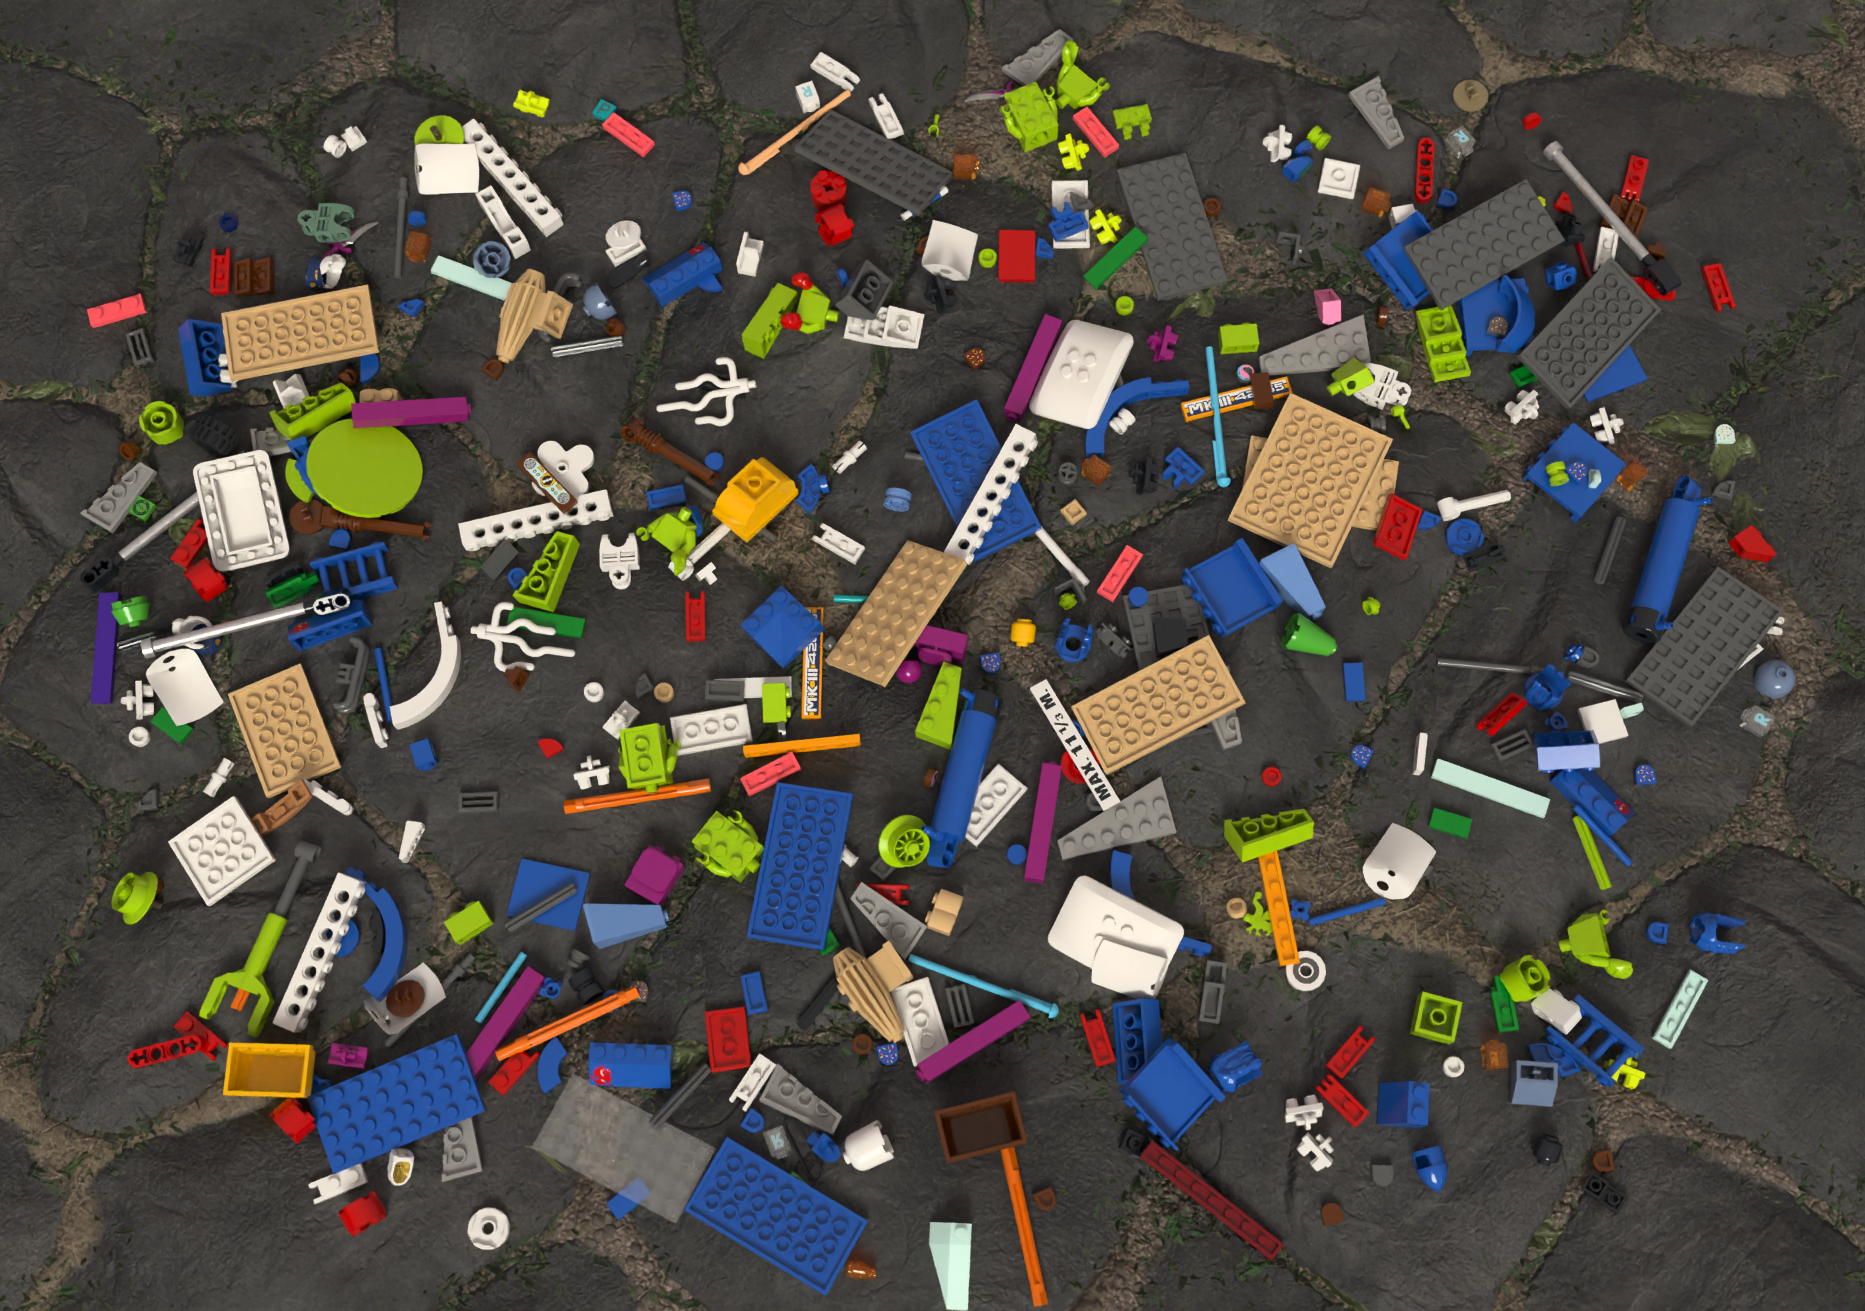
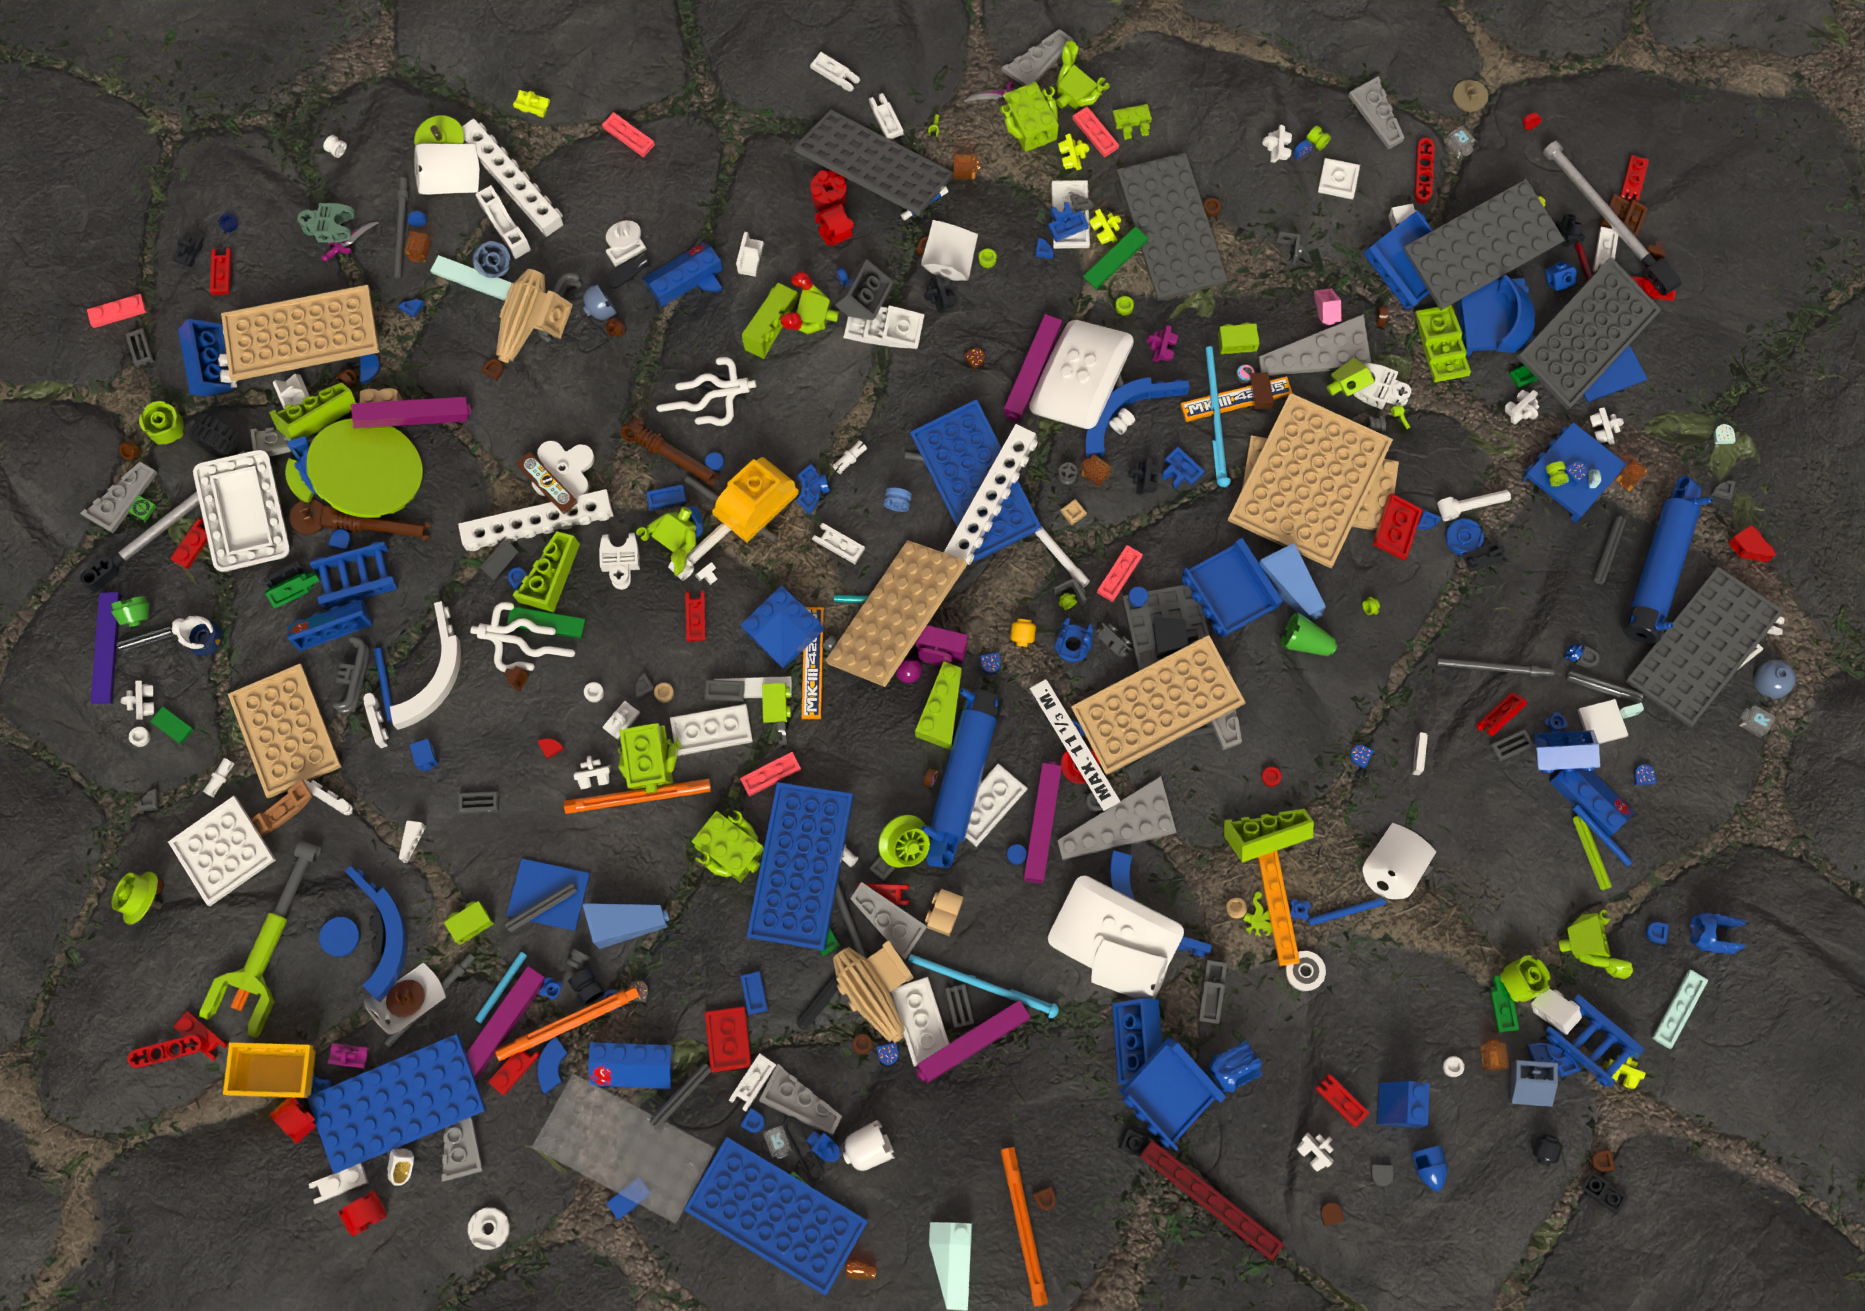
flat silver piece [141,587,351,659] -> none
white piece [146,649,224,726] -> none
red brick [183,557,228,603] -> none
reddish brown slope [234,257,274,296] -> none
white brick [273,872,366,1032] -> none
piece [305,254,346,291] -> none
white tile [341,126,367,151] -> none
axle [551,335,624,357] -> none
teal tile [592,99,617,122] -> none
magenta brick [624,845,685,906] -> none
blue tile [672,191,692,212] -> none
light nougat bar [738,90,851,175] -> none
light orange tile [743,734,861,758] -> none
white brick [795,81,820,113] -> none
reddish brown container [934,1091,1028,1163] -> none
red tile [998,230,1035,282] -> none
red hinge [1079,1009,1116,1068] -> none
blue rock [1282,155,1313,182] -> none
white hips [1284,1095,1323,1130] -> none
red hinge [1325,1025,1376,1079] -> none
blue tile [1342,663,1366,702] -> none
clear orange brick [1362,187,1392,218] -> none
lime brick [1409,992,1463,1044] -> none
green tile [1428,808,1472,839] -> none
light aqua tile [1431,759,1550,818] -> none
blue tile [1436,188,1458,210] -> none
dark grey tile [1486,317,1508,339] -> none
blue piece [1524,664,1572,711] -> none
red tile [1553,191,1573,214] -> none
red hinge [1701,263,1736,312] -> none

